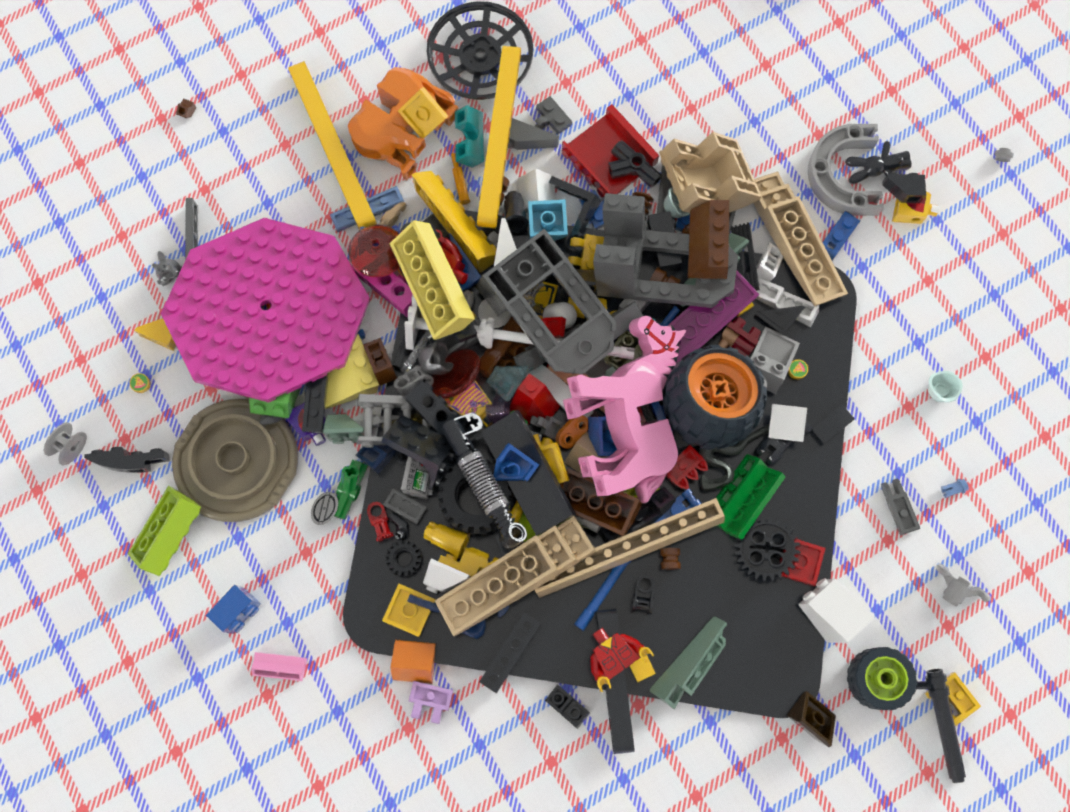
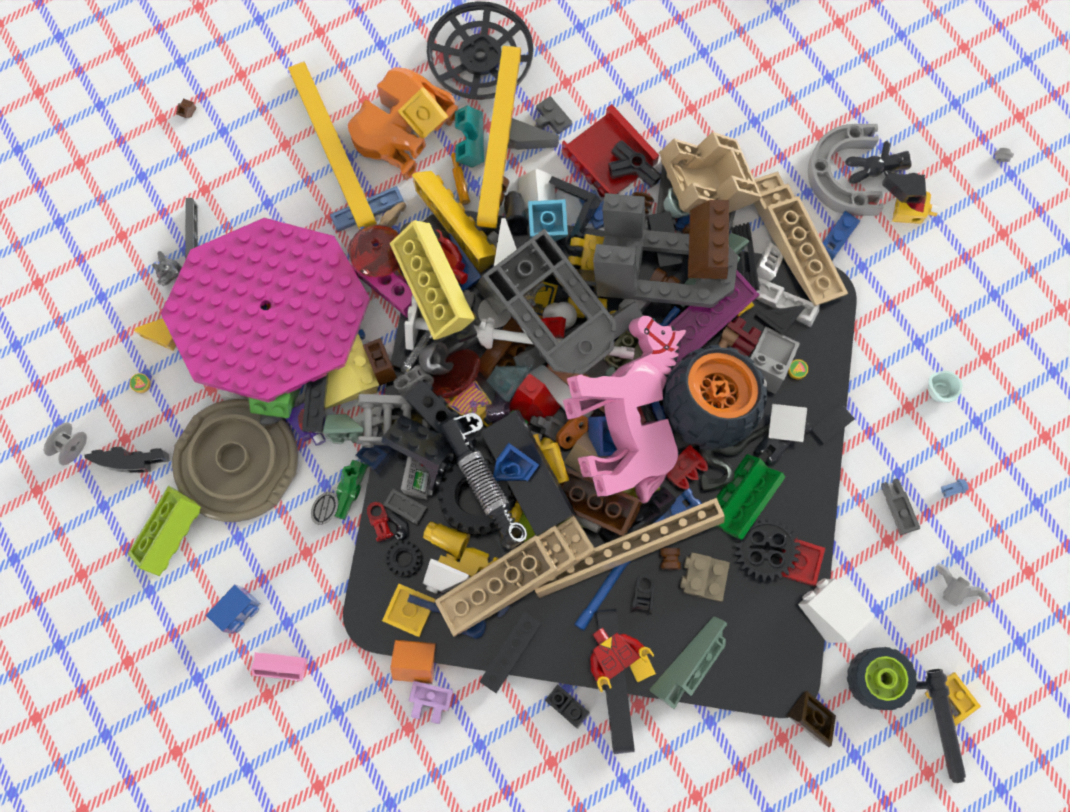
none -> dark tan plate [680,553,730,602]

